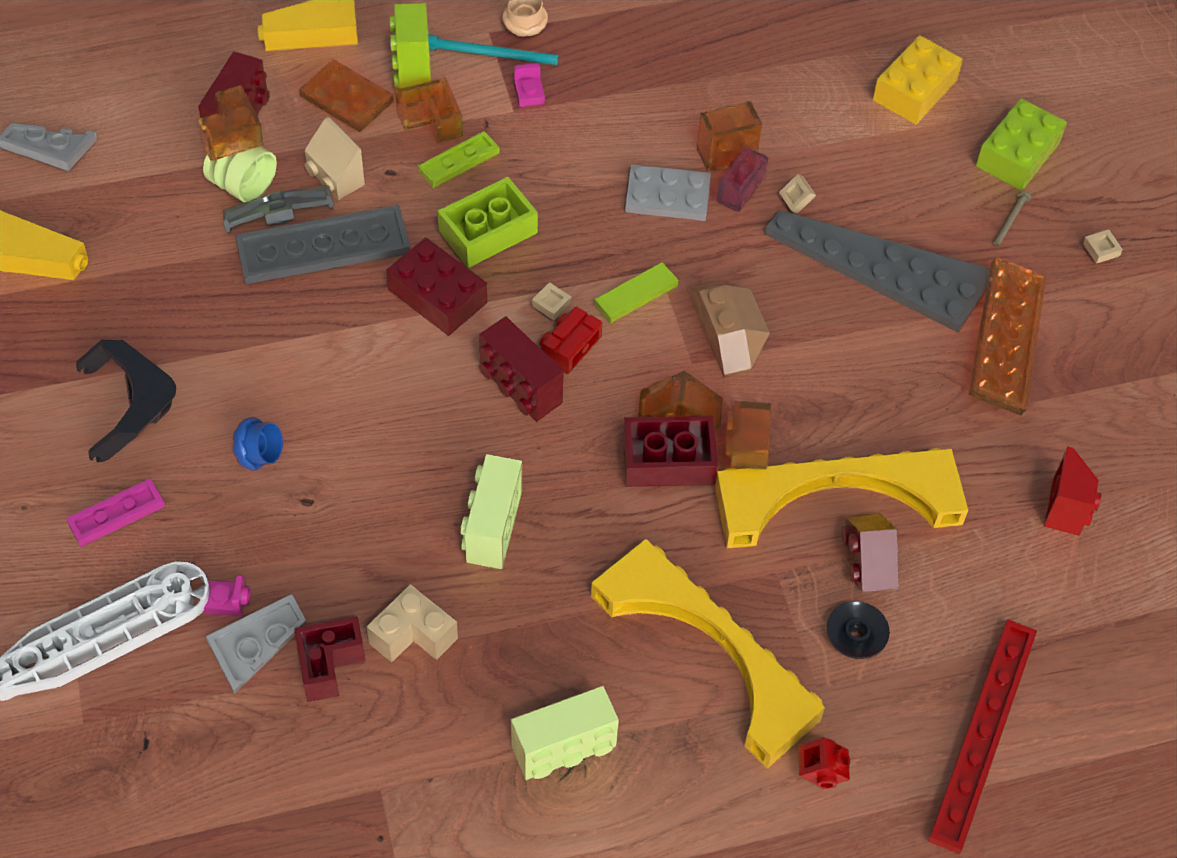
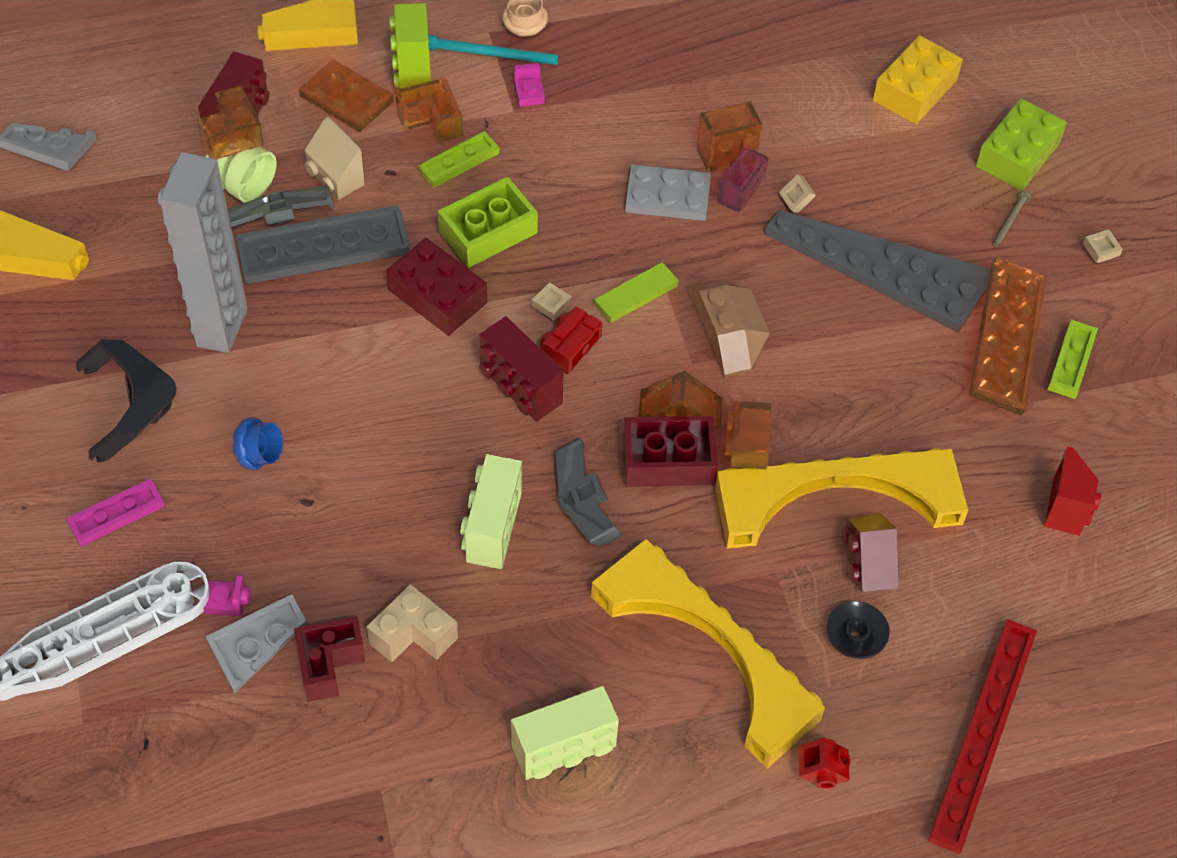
none -> light grey brick [158,152,248,353]
none -> dark grey plate [554,437,621,546]
none -> lime plate [1047,320,1098,399]

